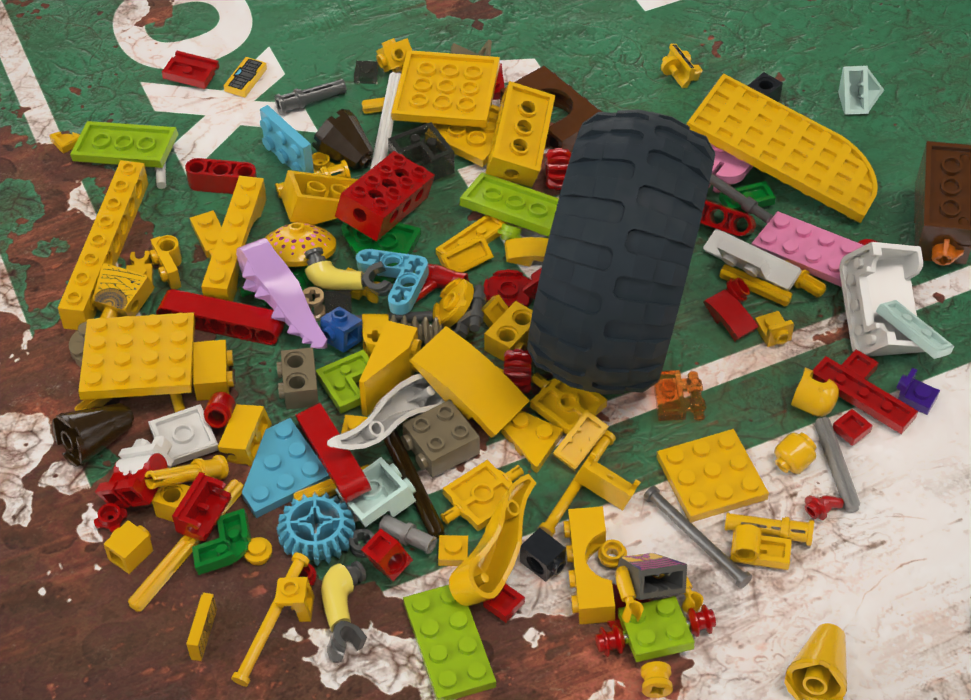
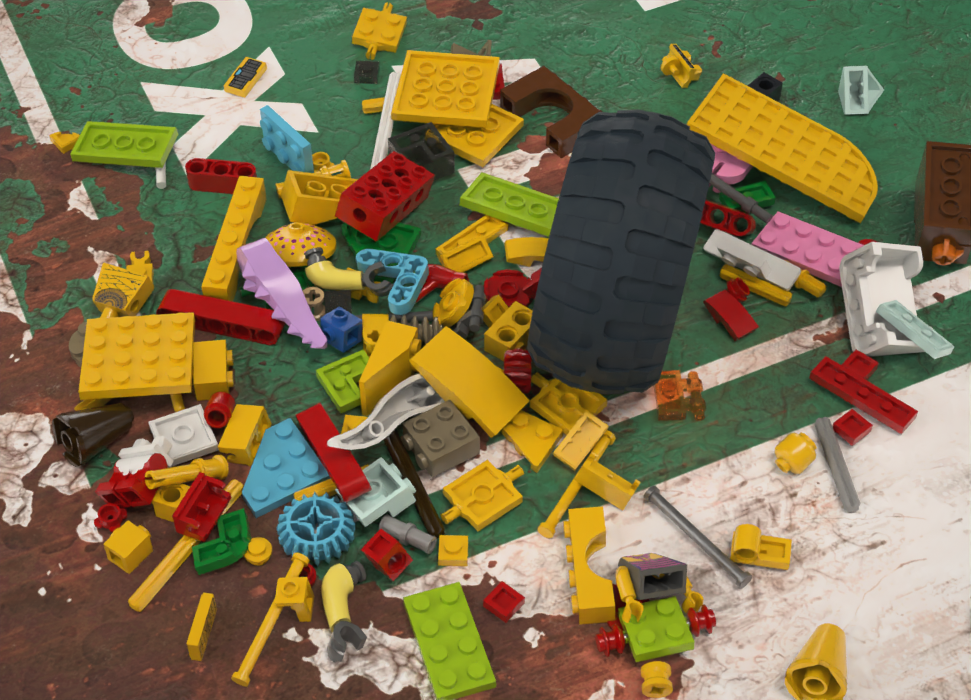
yellow brick [58,160,149,330] -> none
yellow plate [149,235,182,289] -> none
red plate [162,50,219,89] -> none
yellow hinge [190,210,222,260] -> none
dark grey pin [274,79,347,115] -> none
dark tan brick [276,347,319,410] -> none
dark brown cone [312,109,373,169] -> none
dark grey bush [349,529,374,558] -> none
yellow brick [376,38,412,73] -> none
yellow animal [449,474,537,606] -> none
yellow brick [485,81,555,188] -> none
lime plate [497,223,522,241] -> none
black brick [520,528,566,582] -> none
red gear [545,148,571,190] -> none
yellow plate [598,539,627,568] -> none
yellow plate [656,429,769,523] -> none
yellow pin [725,512,814,546] -> none
yellow bracket [755,311,794,347] -> none
yellow helmet [791,367,839,417] -> none
red plate [805,495,844,520] -> none
dark purple bracket [896,368,940,415] -> none
none -> yellow plate [352,2,407,60]

